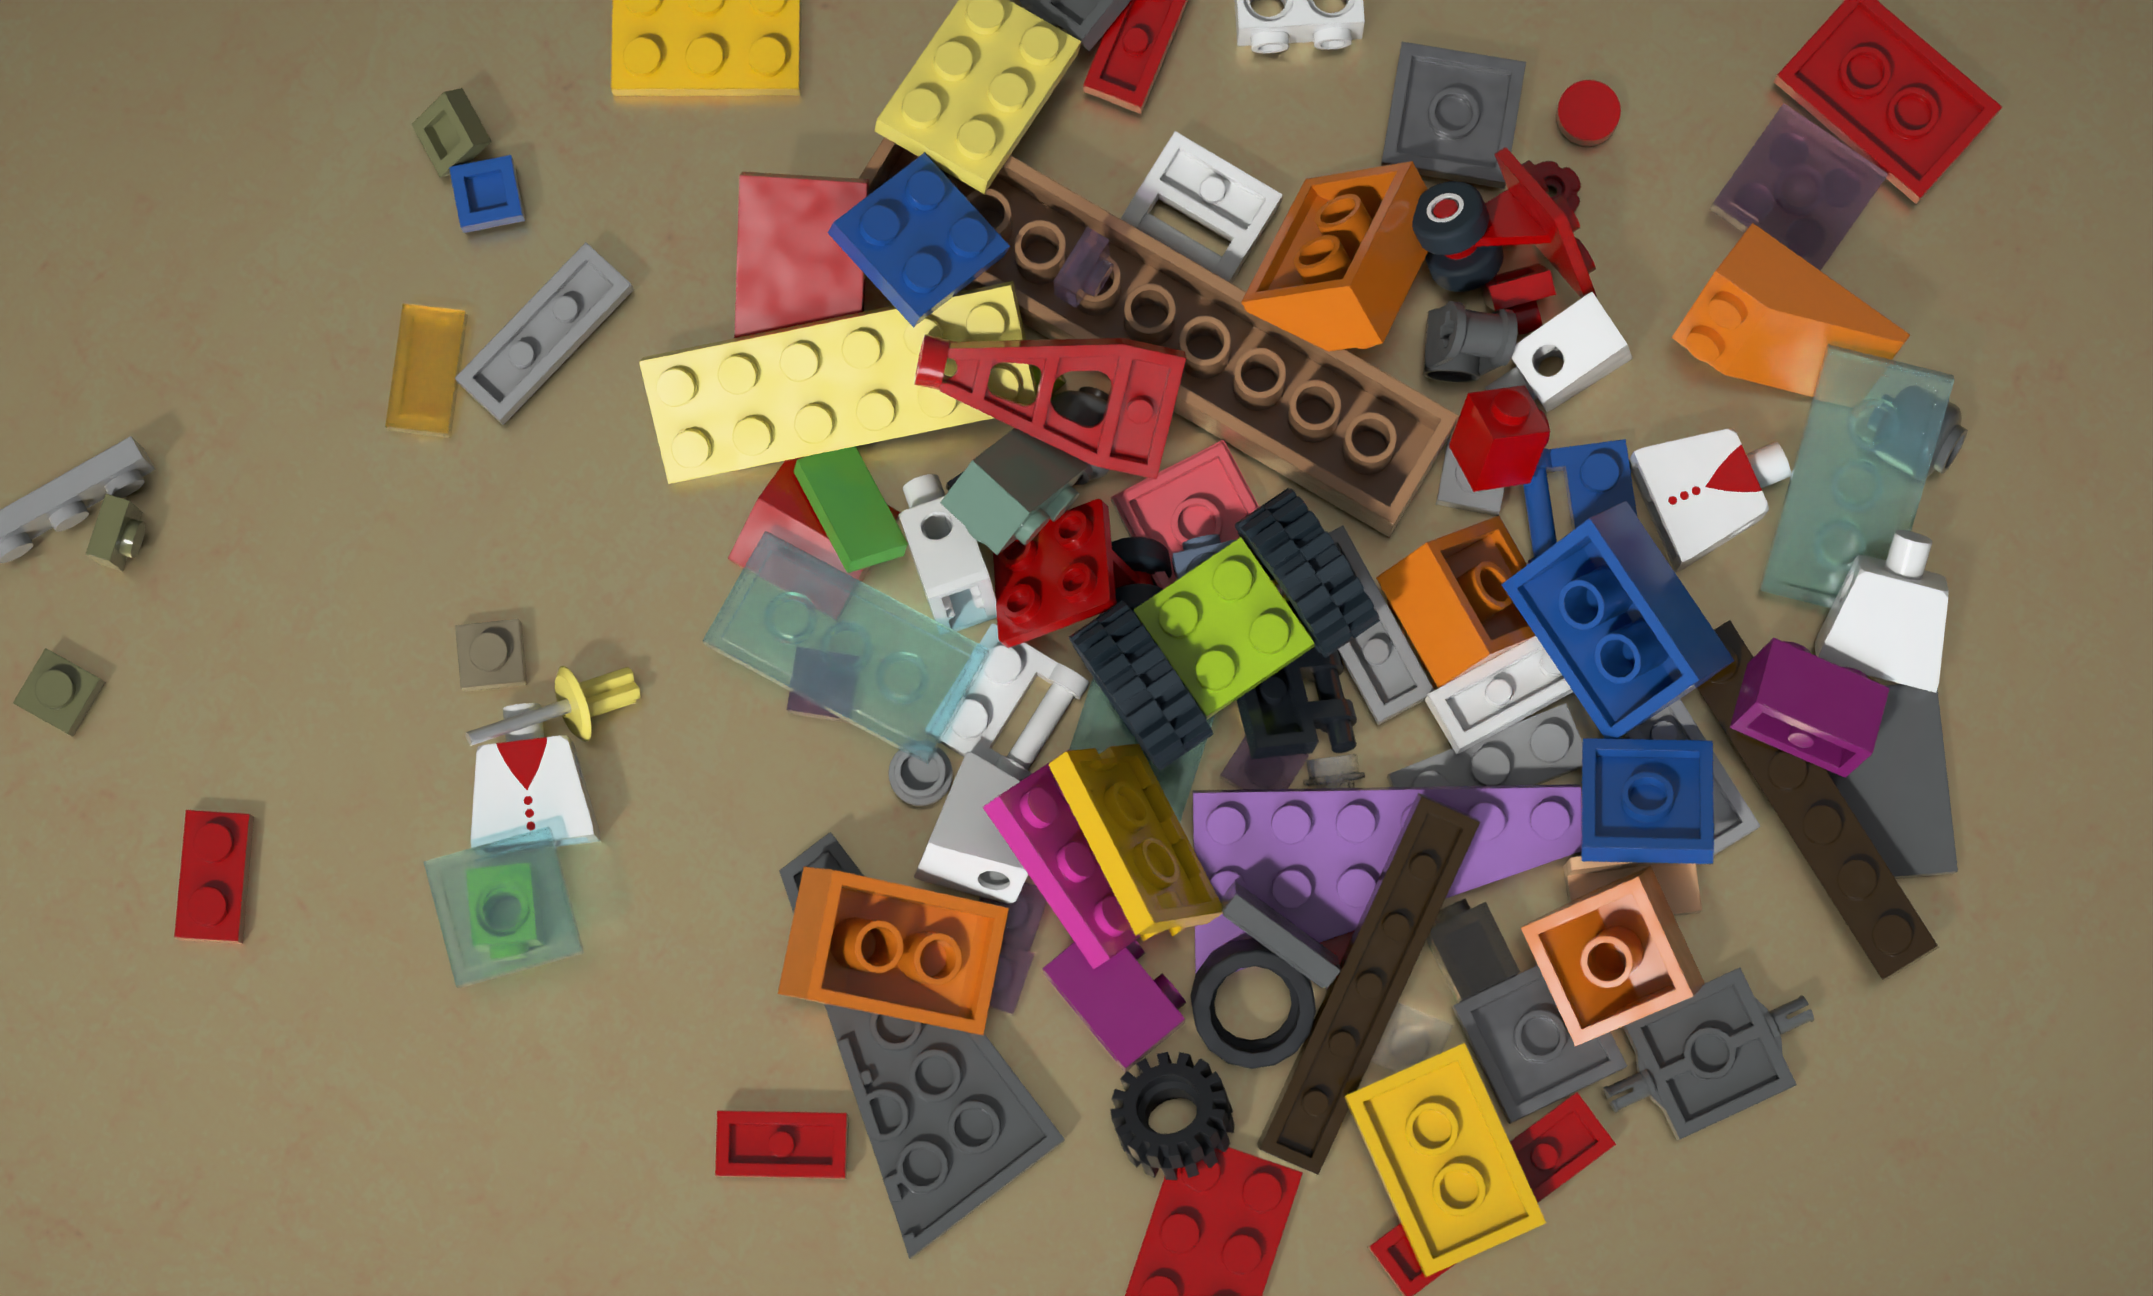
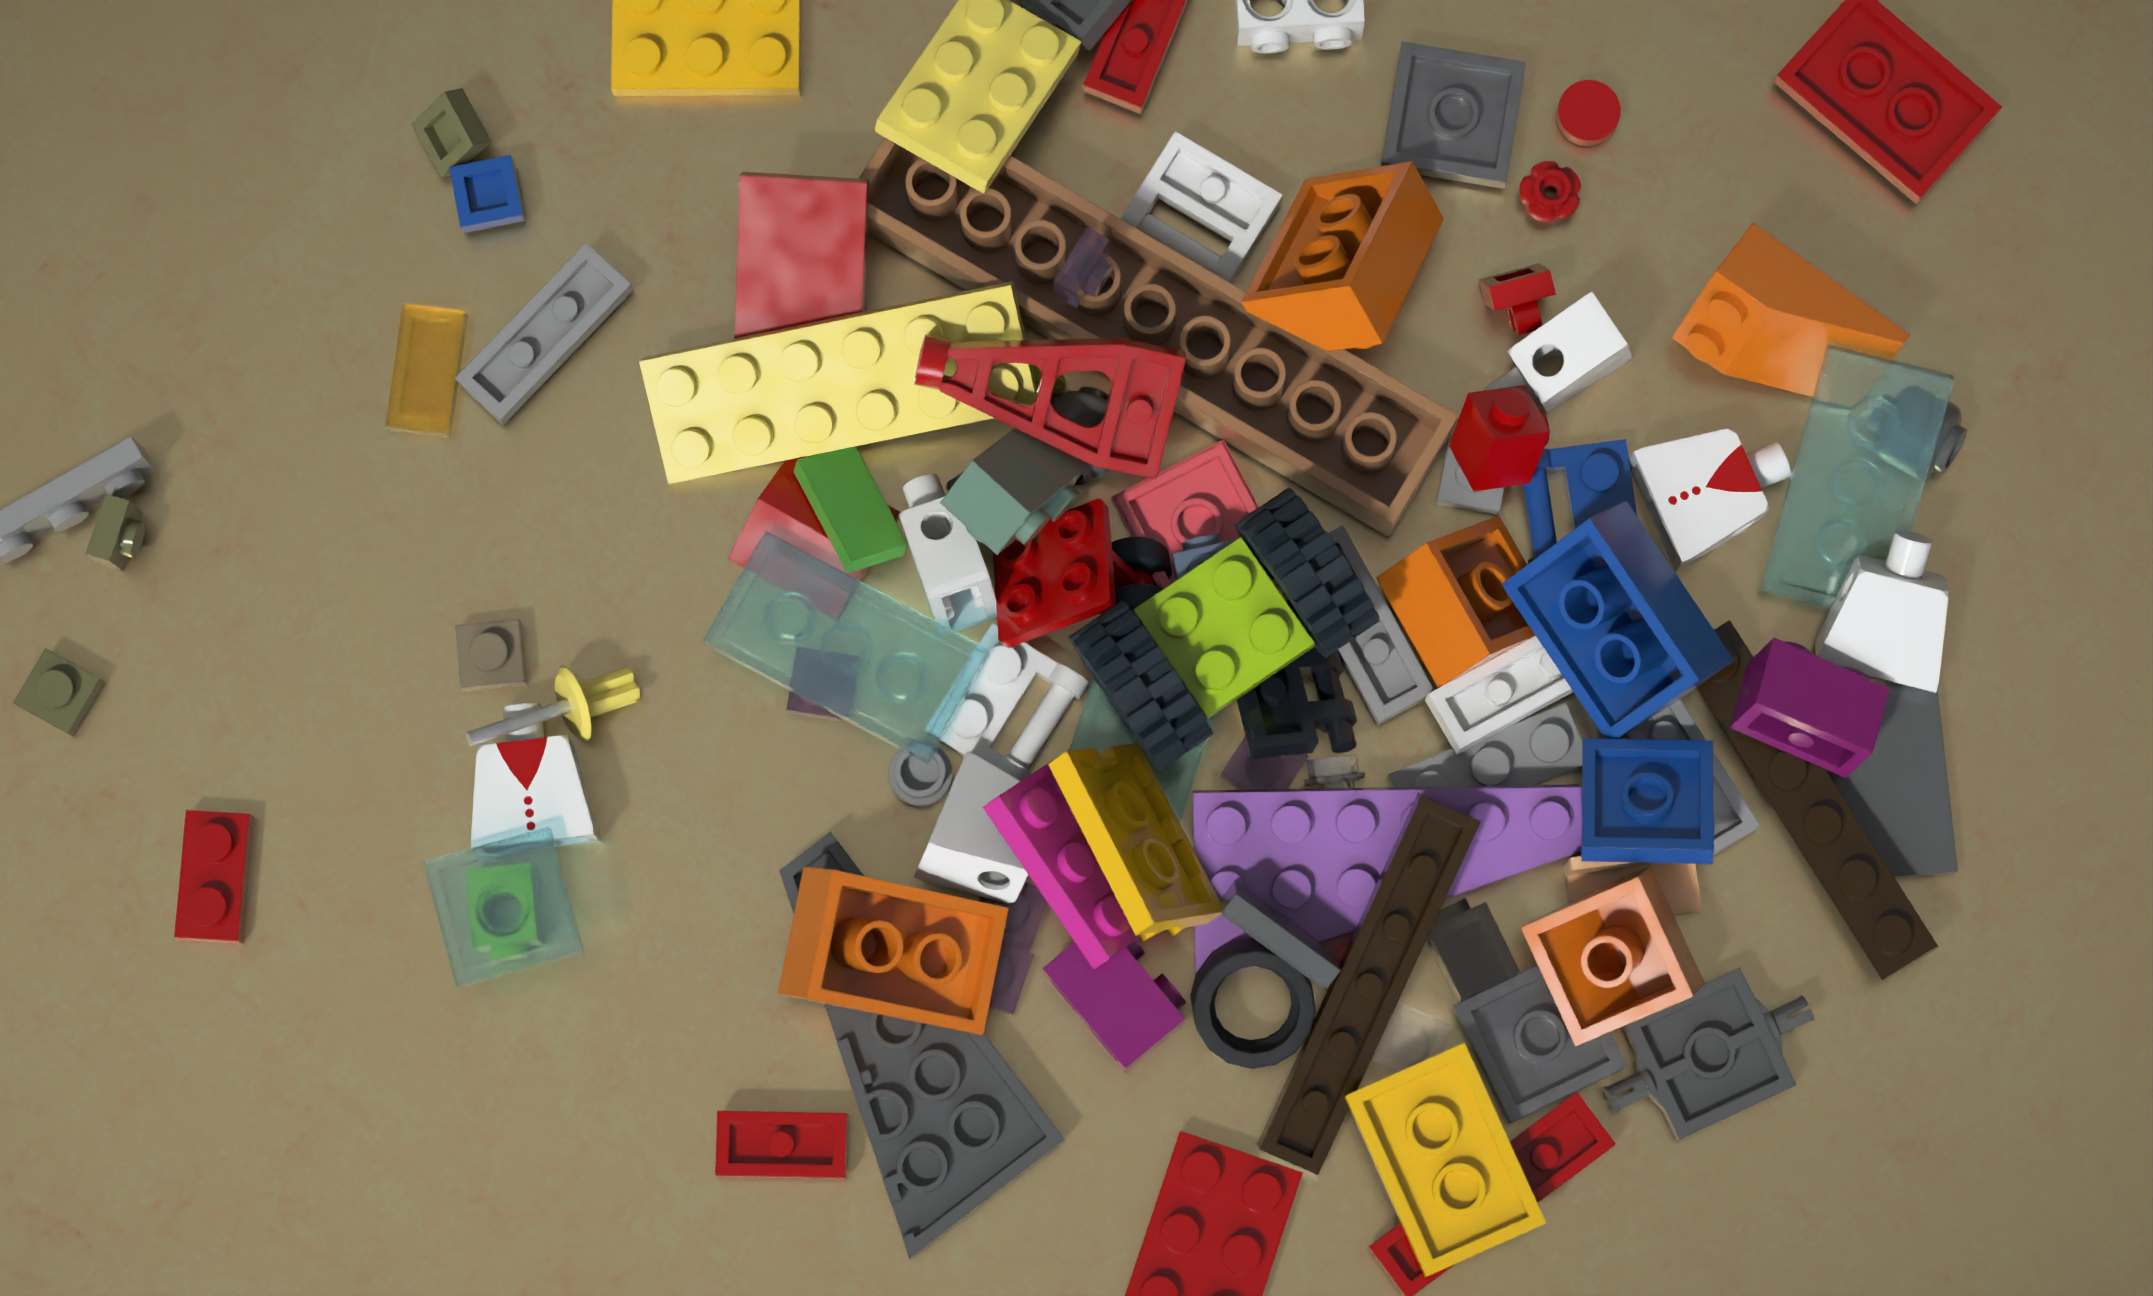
blue plate [828,153,1010,328] -> none
black tyre [1110,1052,1235,1180] -> none
plate [1412,147,1597,298] -> none
dark grey piece [1423,301,1517,382] -> none
clear purple plate [1710,103,1888,271] -> none

